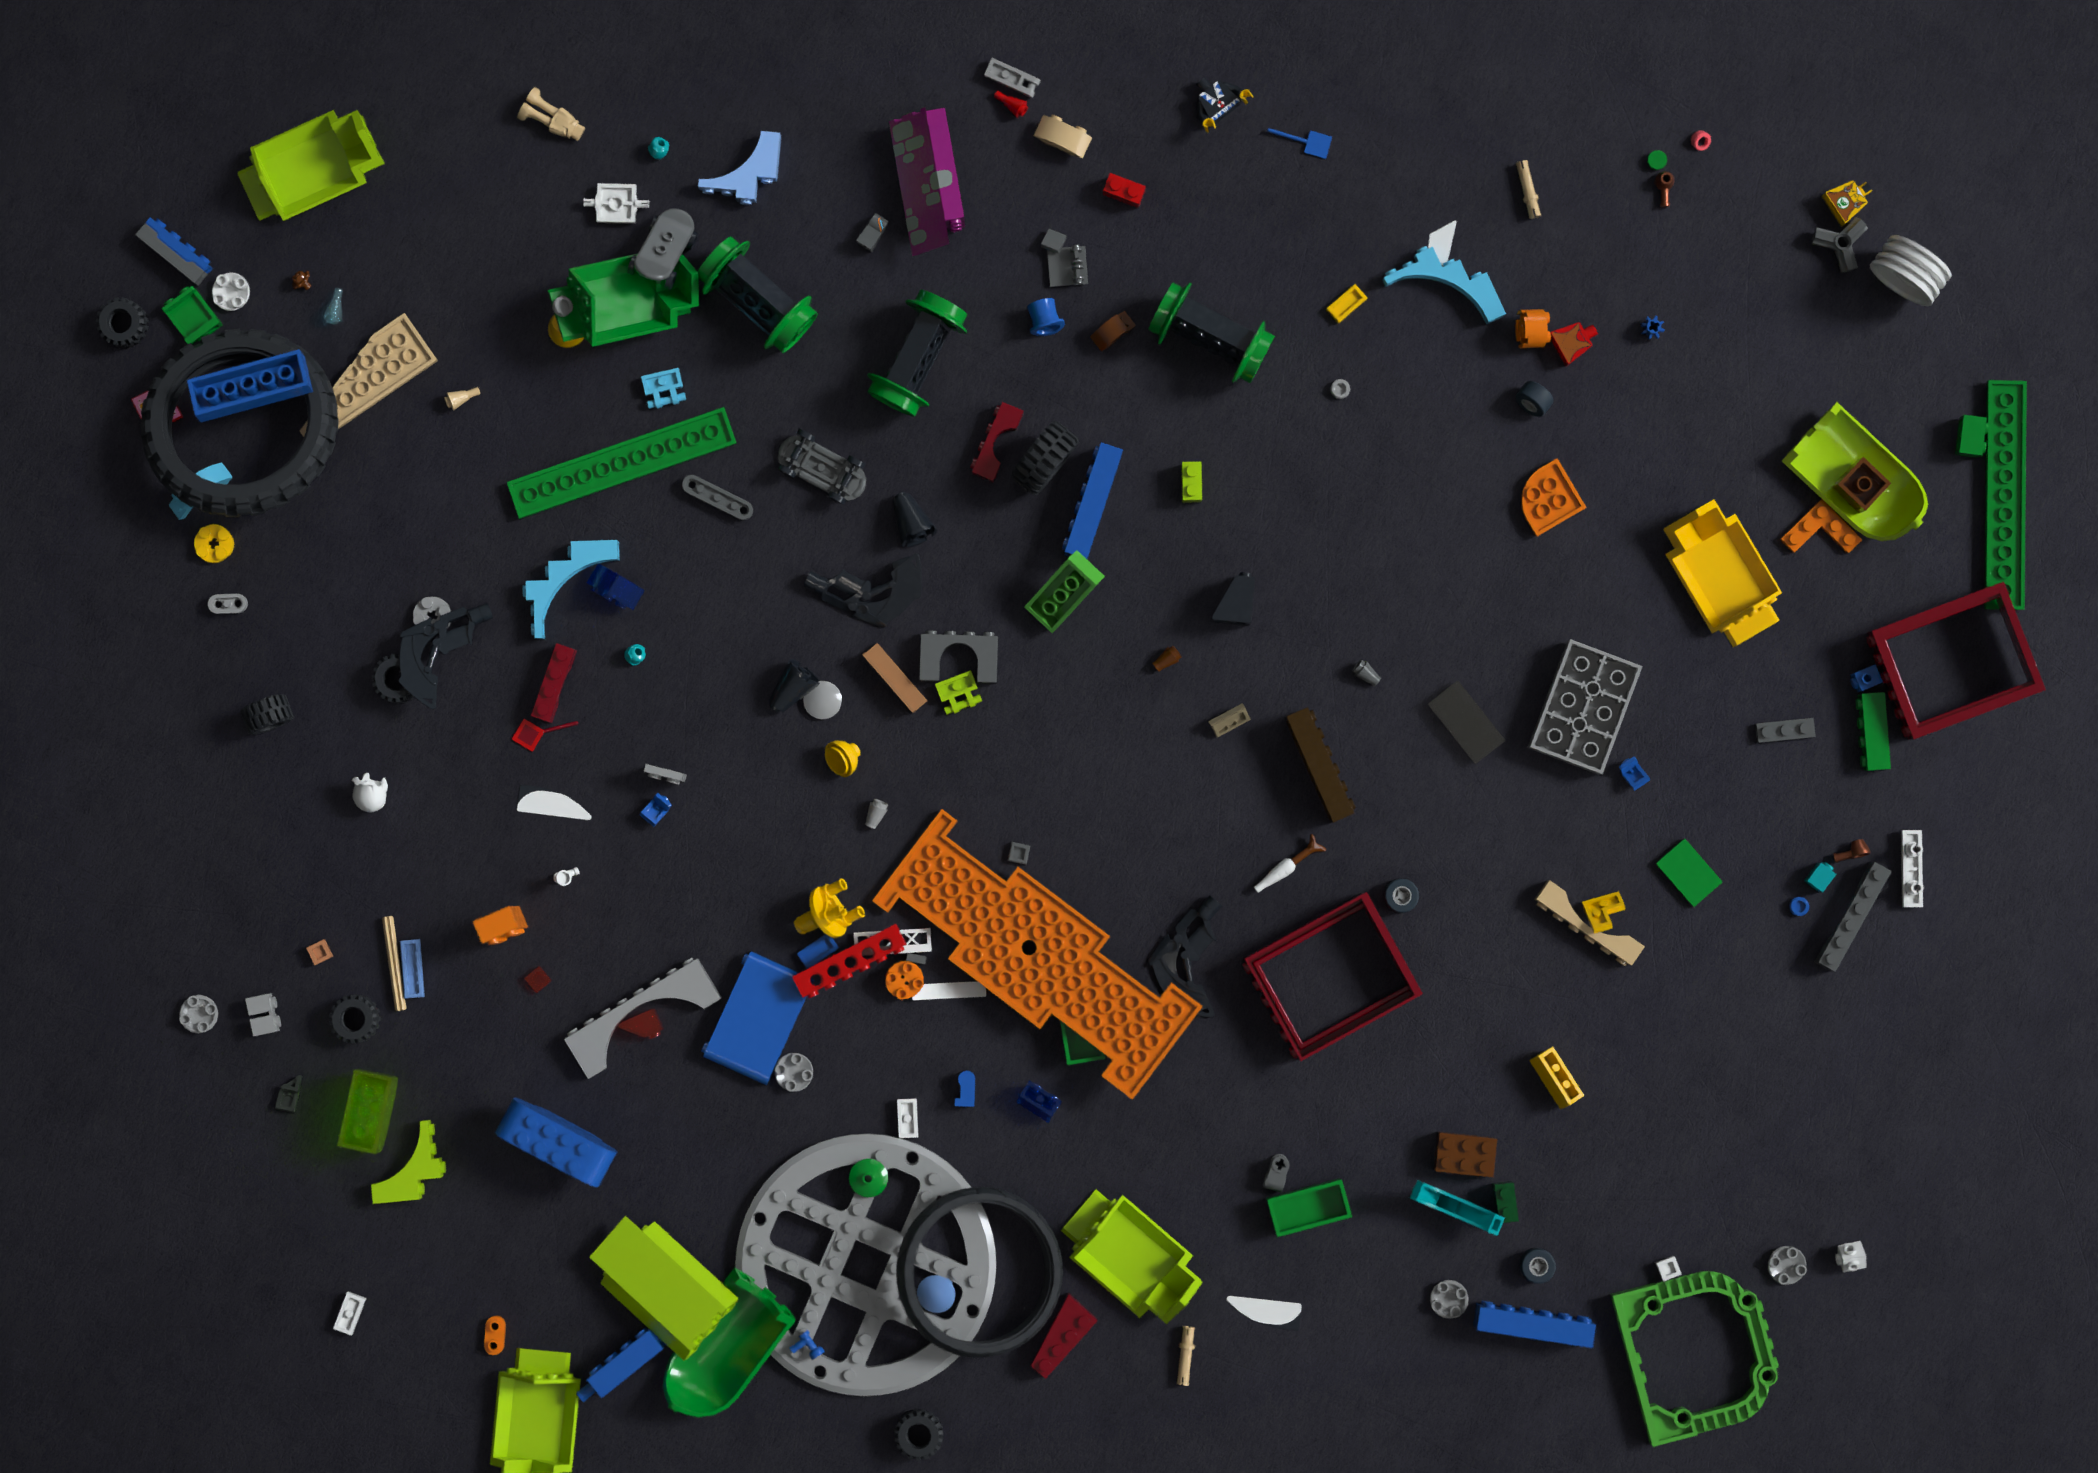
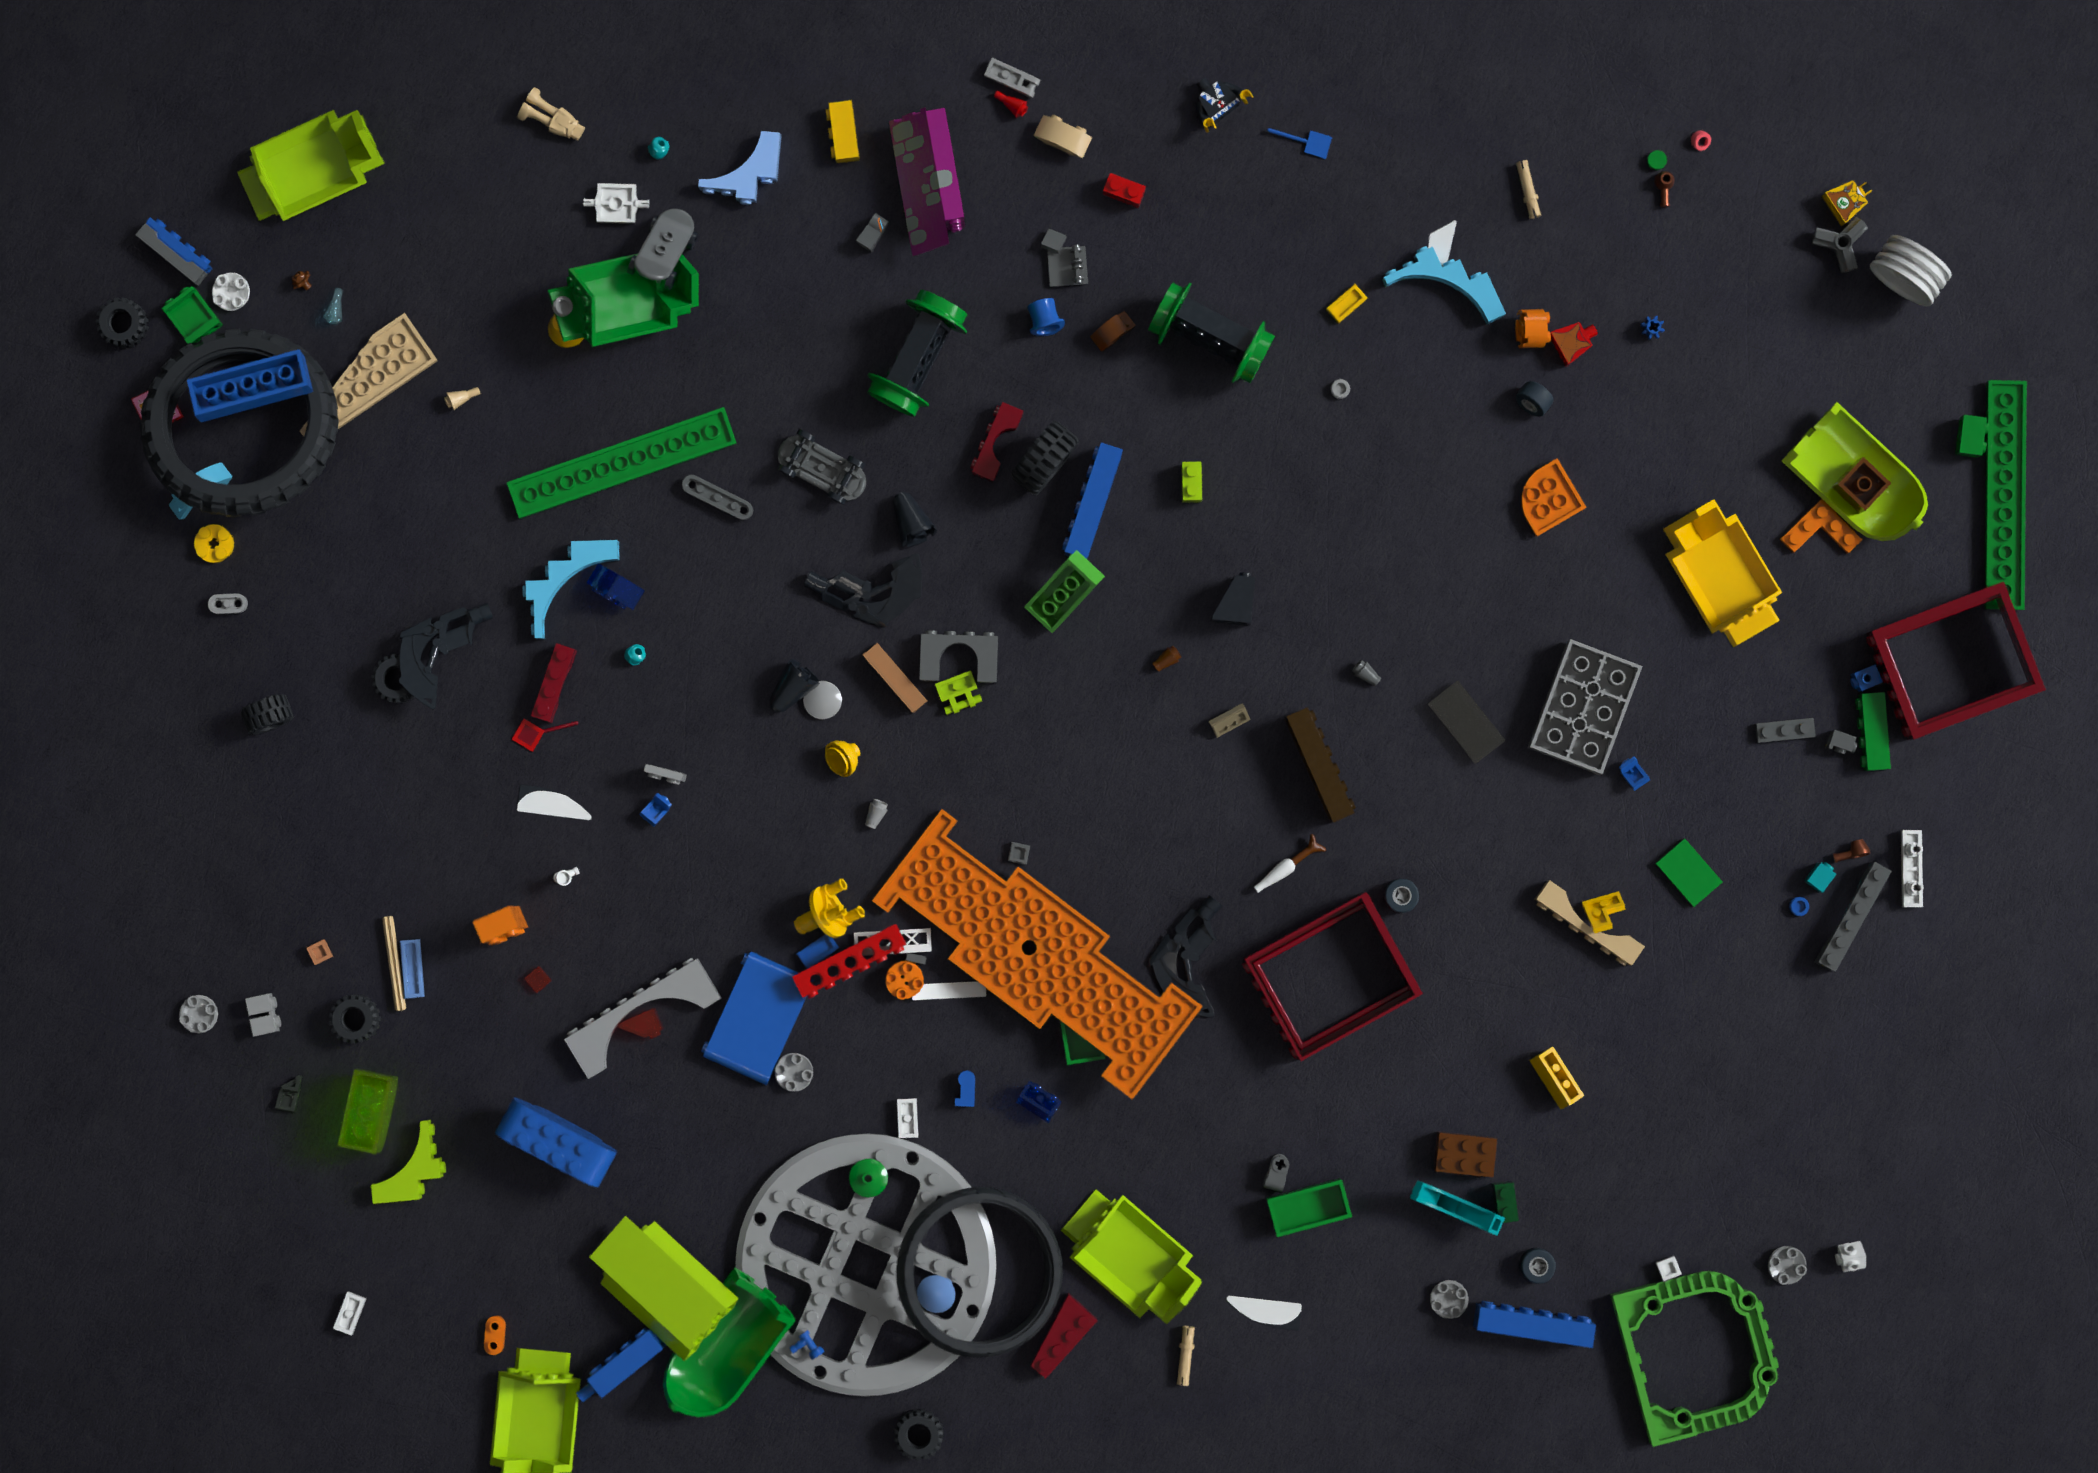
white hair [352,773,388,812] -> none
light grey plate [413,597,451,629] -> none
medium azure plate [641,368,686,409] -> none
brick [698,236,818,353] -> none
none -> yellow brick [826,100,859,163]
none -> dark grey brick [1825,730,1857,755]

